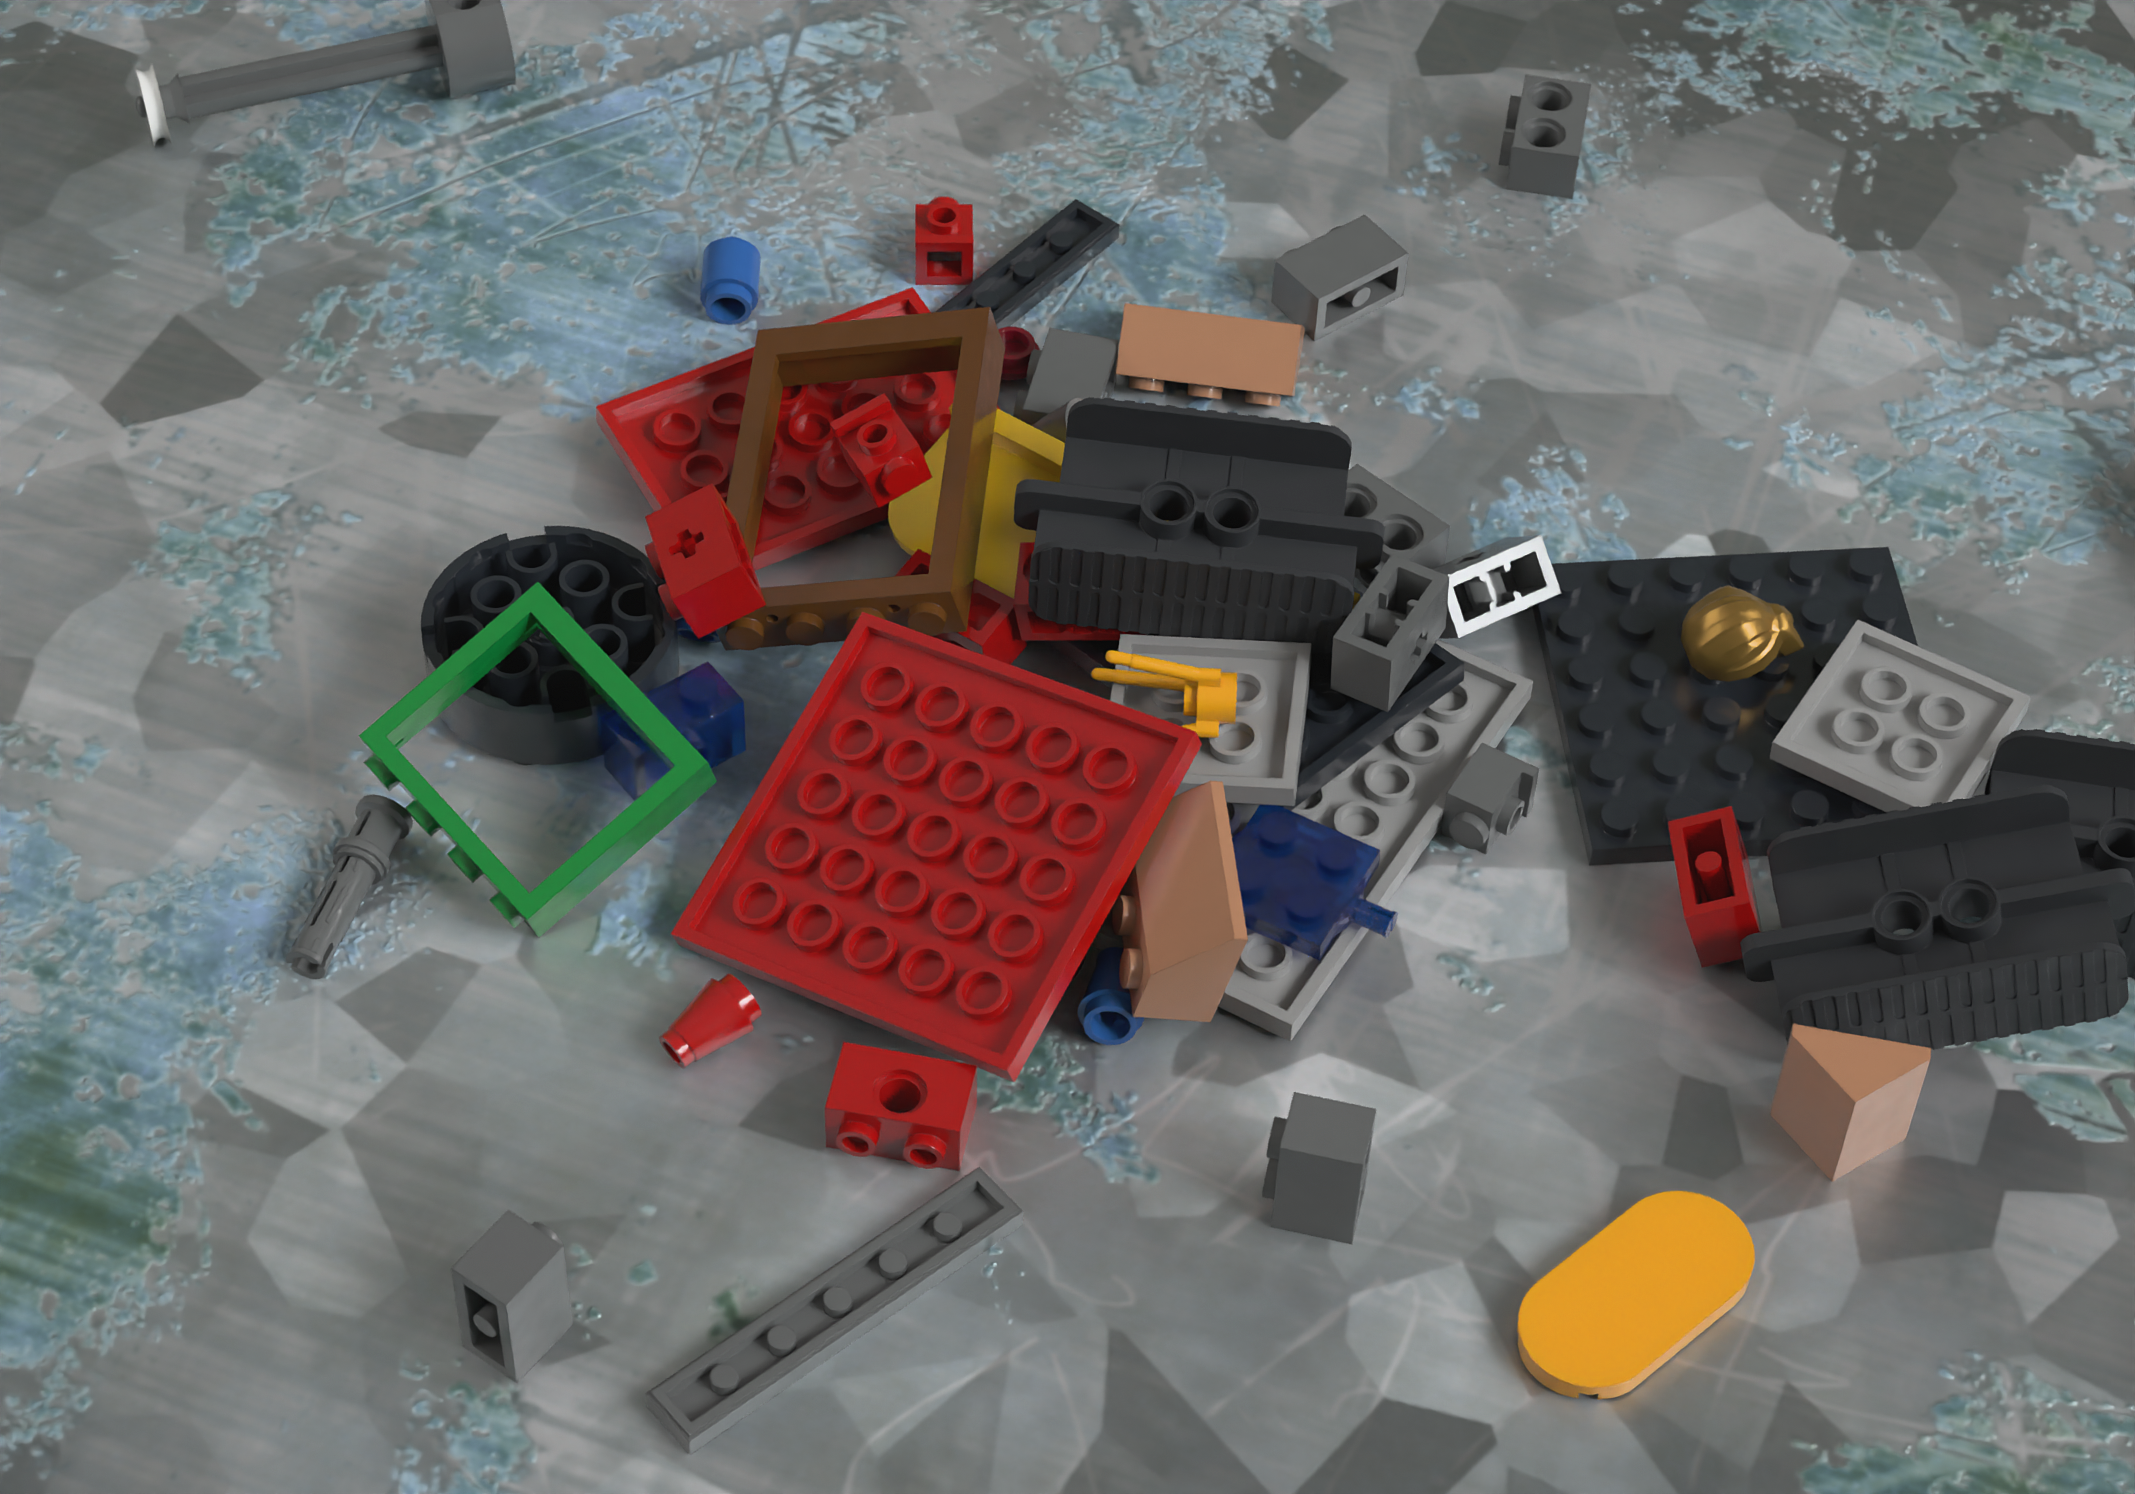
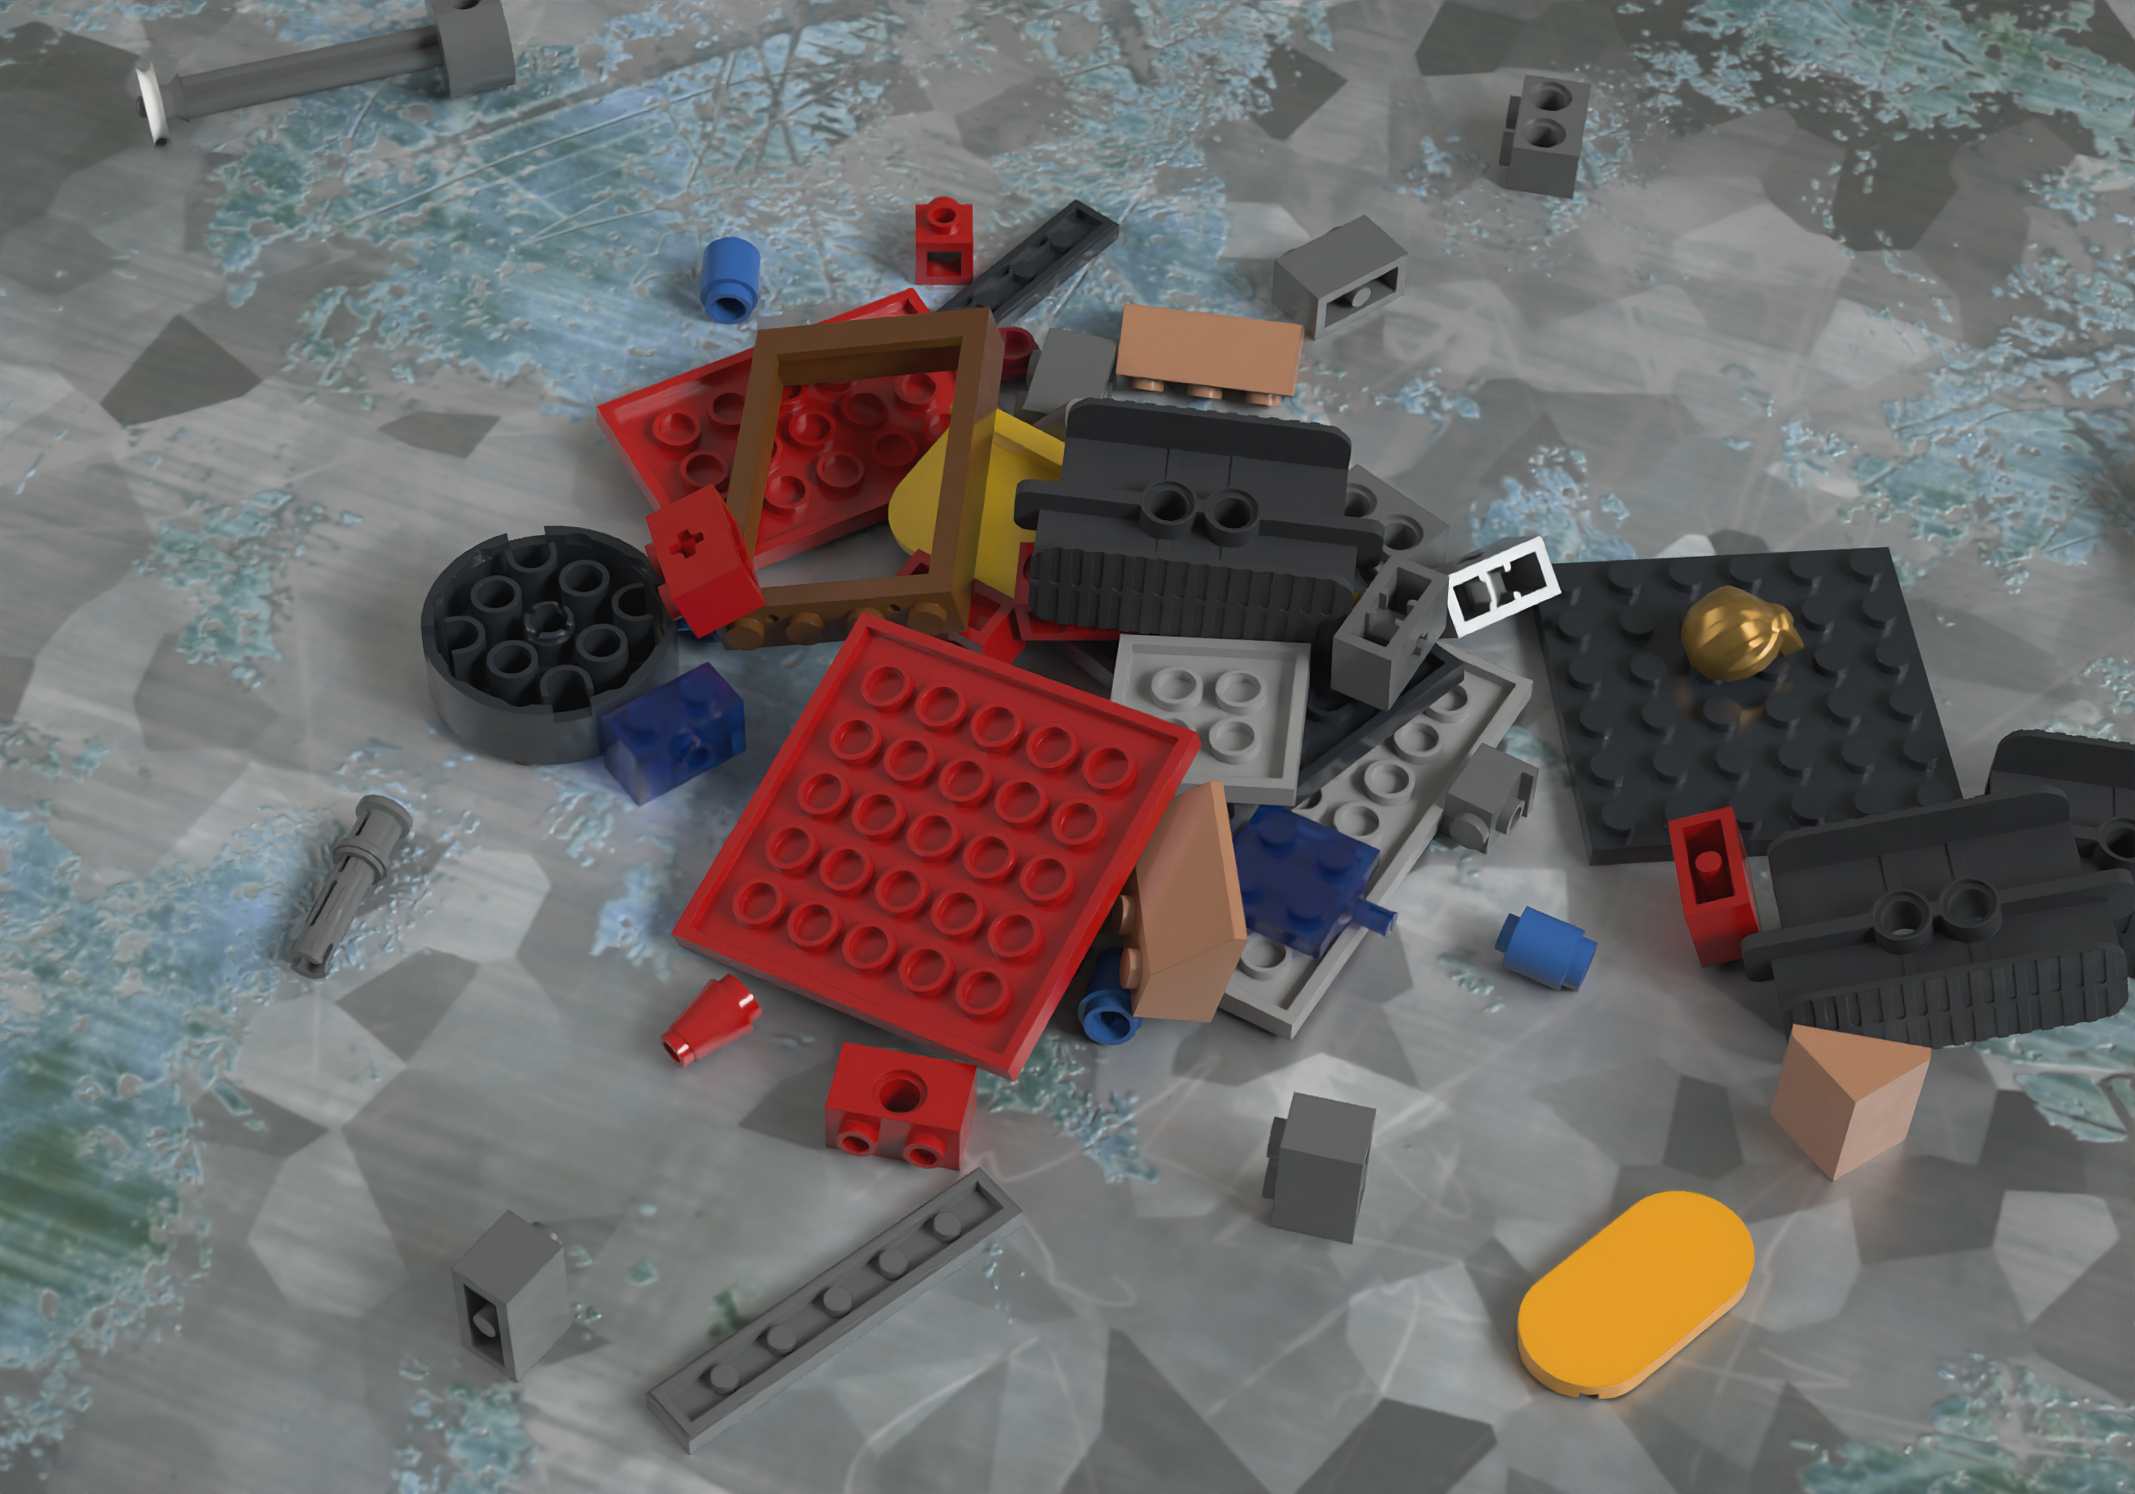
green window [359,582,717,938] -> none
red brick [830,393,933,508] -> none
light orange plant [1091,650,1237,738] -> none
light grey plate [1770,620,2031,812] -> none
none -> blue brick [1494,906,1598,992]

